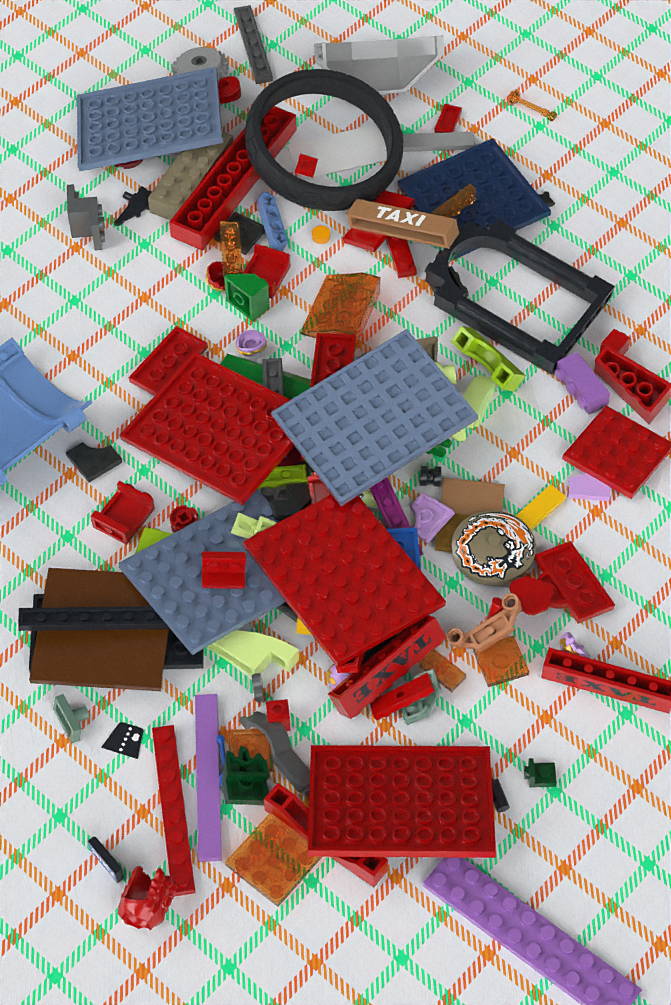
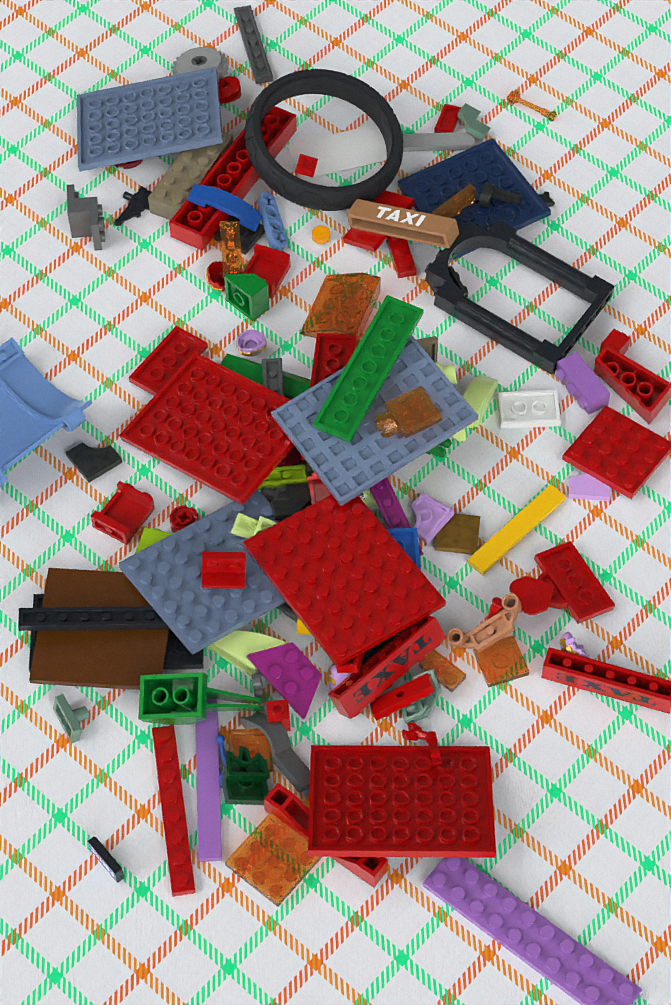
black sticker [101,722,143,759] -> none
red piece [118,866,178,930] -> none
light grey panel [314,35,445,94] -> none
black wheel [420,466,441,487] -> none
medium nougat tile [441,478,505,515] -> none
lime arch [450,326,526,391] -> none
dish [451,510,536,586] -> none
black piece [492,778,510,813] -> none
dark green bracket [524,758,557,788] -> none
none -> green slope [138,672,264,725]
none -> blue slope [187,184,262,231]
none -> magenta wing [246,642,322,720]
none -> green plate [313,295,424,443]
none -> clear orange plate [375,386,442,438]
none -> red piece [401,722,442,766]
none -> sand green tile [457,103,490,140]
none -> pearl dark grey piece [478,182,521,208]
none -> white tile [497,390,561,428]

